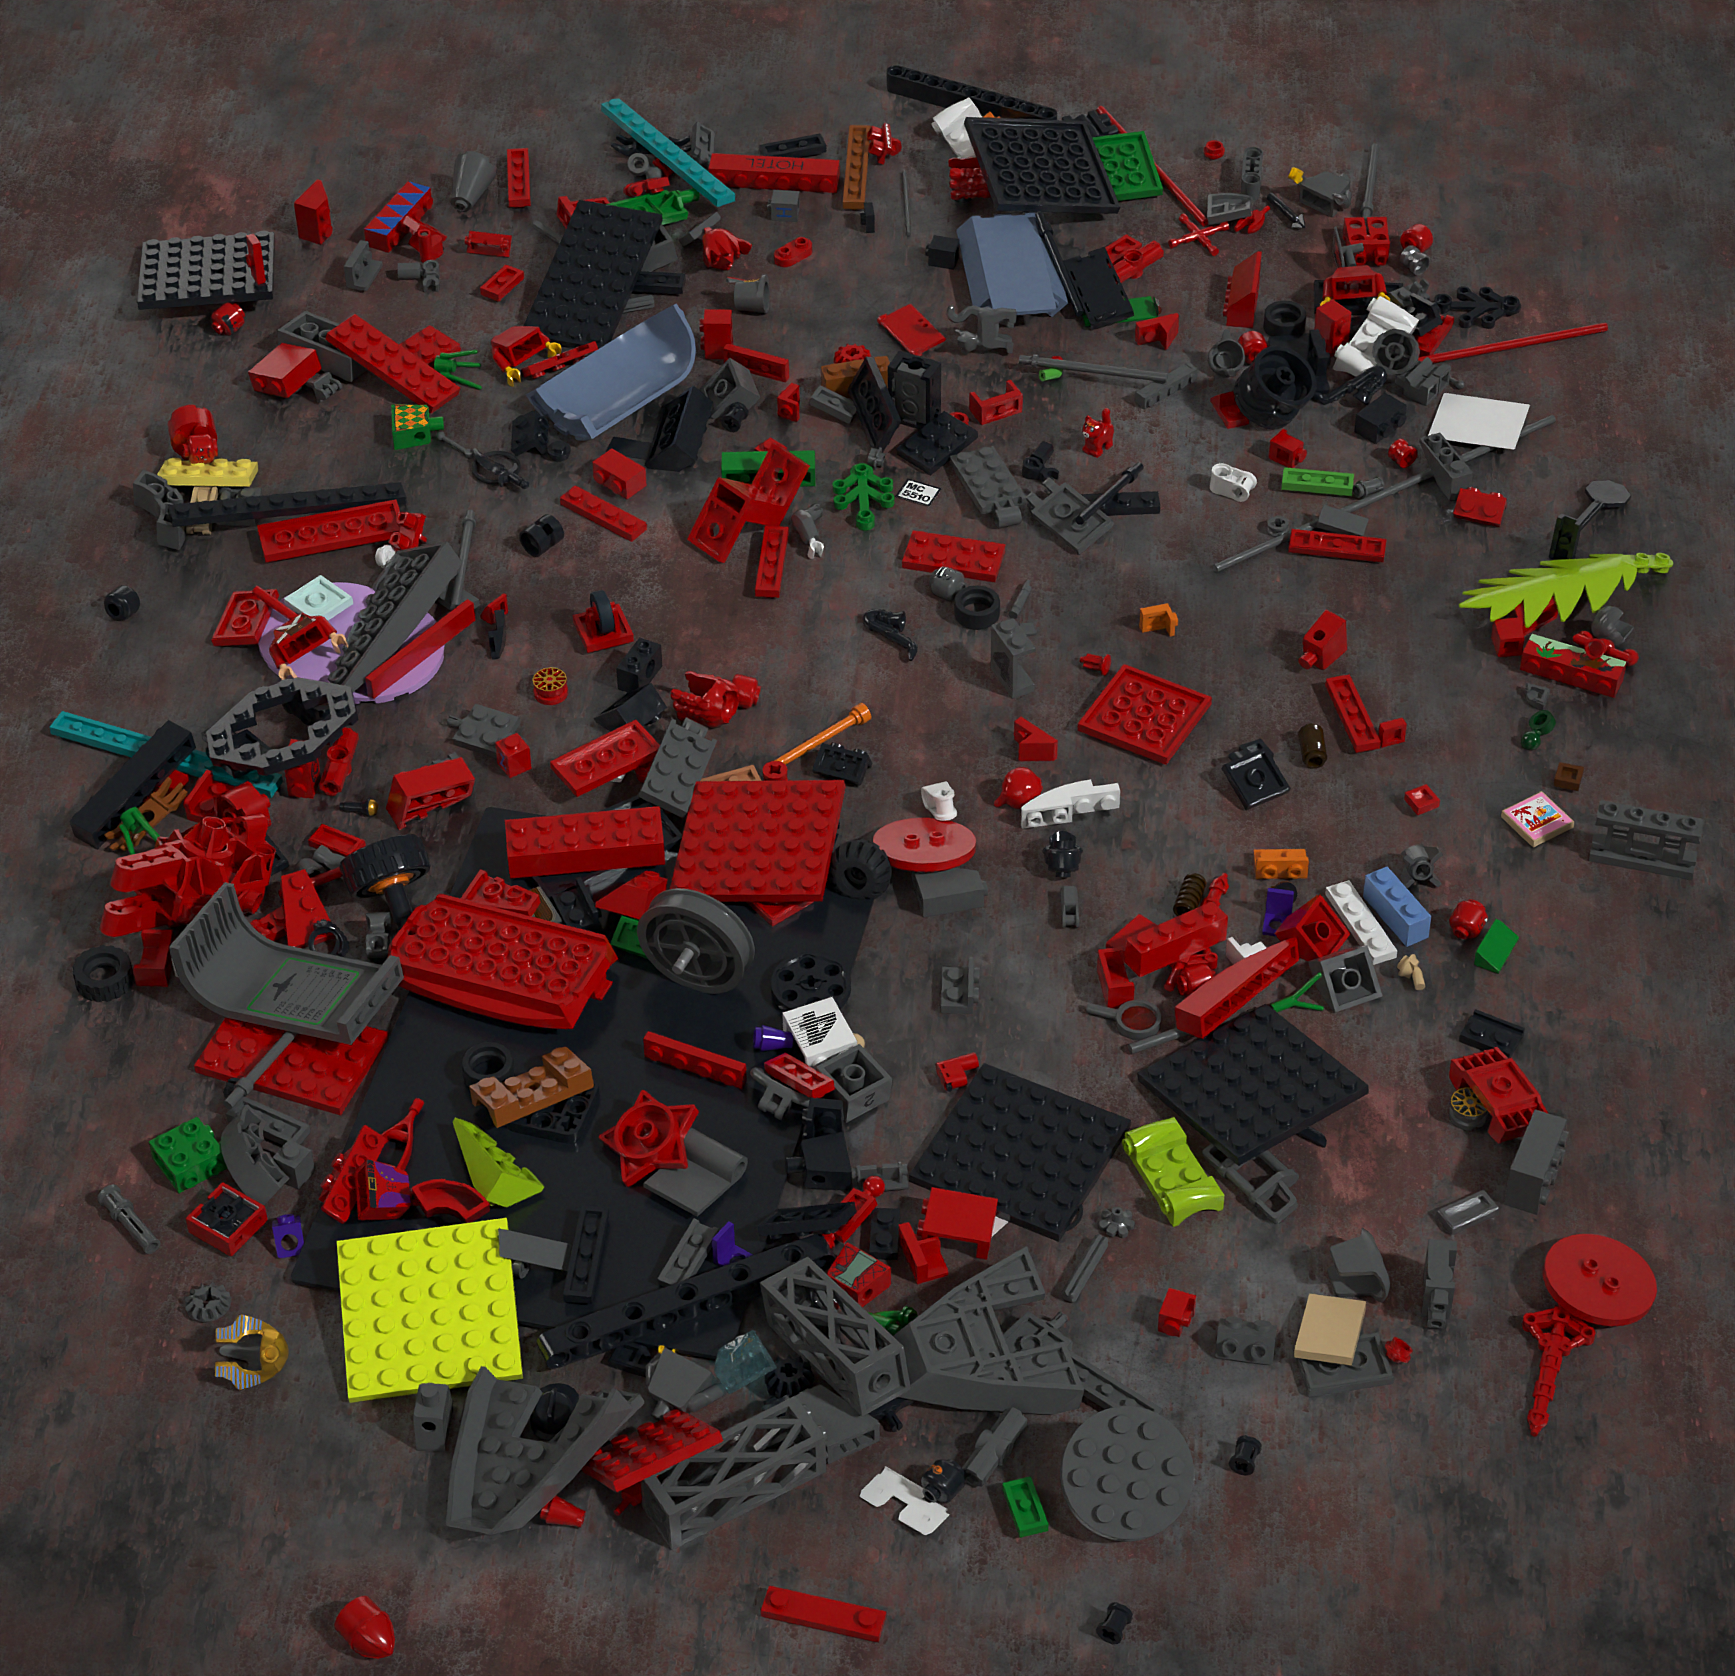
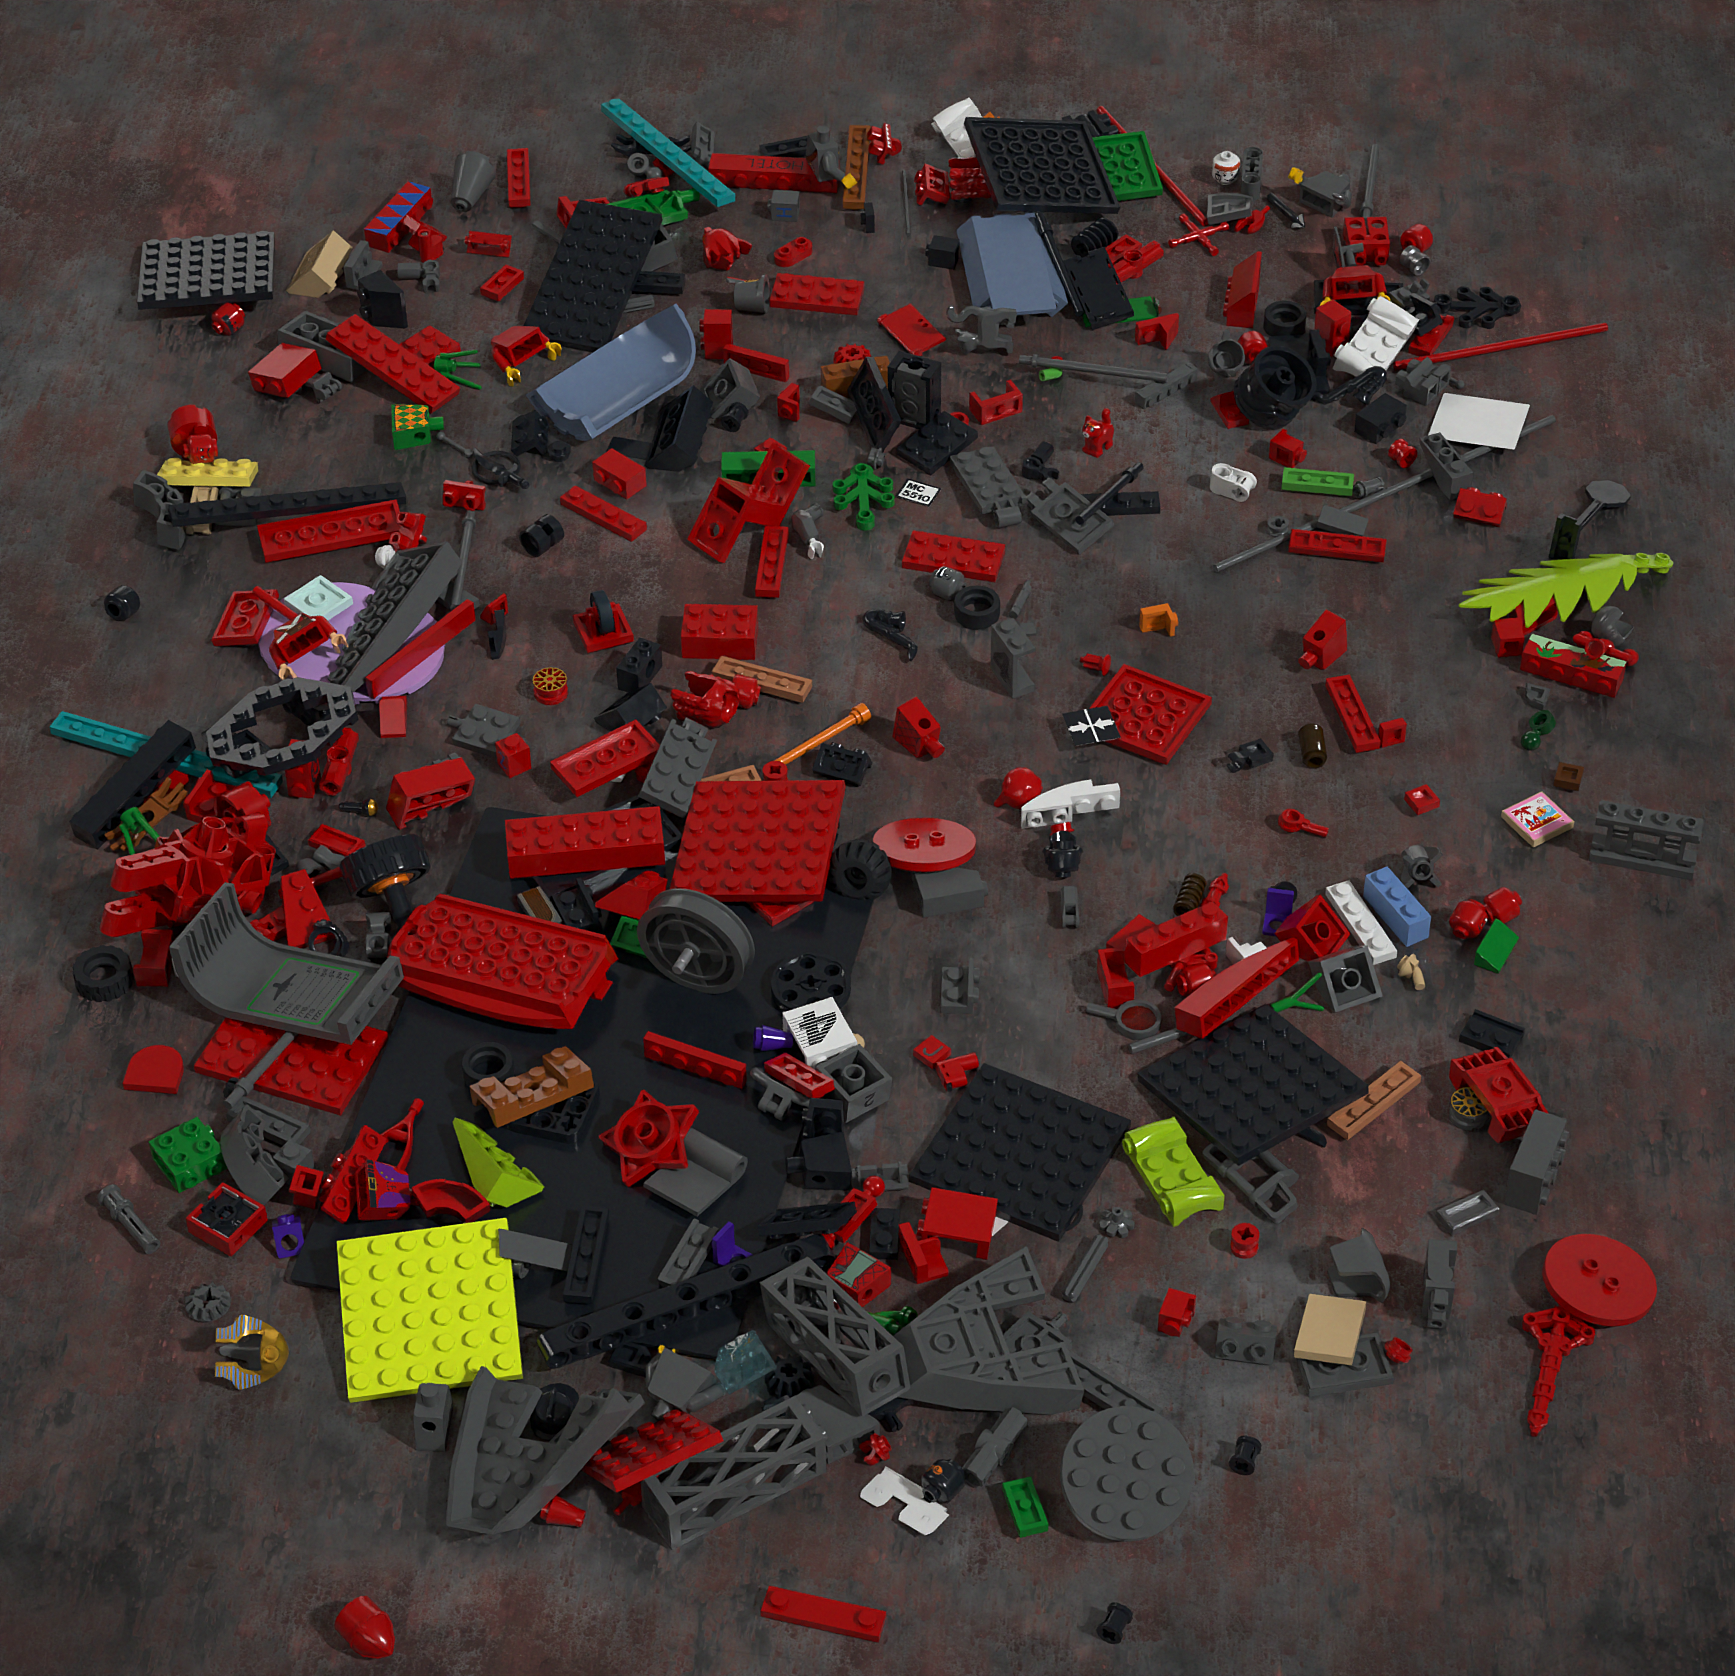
red plate [245,234,266,284] -> none
red slope [294,179,333,245] -> none
red wing [460,869,541,916] -> none
red wing [521,341,598,379] -> none
dark grey tile [679,212,721,246] -> none
black beam [886,65,1057,120] -> none
white piece [921,781,957,821] -> none
red slope [1014,717,1058,761] -> none
red plate [1203,140,1225,160] -> none
black tile [1221,747,1291,810] -> none
orange bracket [1253,849,1309,879] -> none
dark grey cylinder [1372,329,1420,375] -> none
none -> red tile [122,1045,184,1094]
none -> tan slope [286,230,353,298]
none -> red brick [289,1165,324,1209]
none -> black slope [357,270,408,329]
none -> red slope [379,696,407,738]
none -> red hips [443,480,486,511]
none -> red brick [681,604,759,660]
none -> nougat plate [712,656,812,703]
none -> red plate [769,273,865,315]
none -> dark grey torso [806,126,857,189]
none -> red plate [859,1433,891,1466]
none -> red torso [892,696,945,758]
none -> red tile [913,1035,951,1070]
none -> red bracket [914,163,950,206]
none -> red plate [1050,822,1074,836]
none -> black sticker [1062,706,1121,746]
none -> black piece [1071,218,1119,258]
none -> white head [1212,151,1240,185]
none -> red wheel [1230,1223,1260,1259]
none -> red plate [1278,809,1329,838]
none -> nougat plate [1327,1061,1421,1141]
none -> red head [1483,887,1522,924]

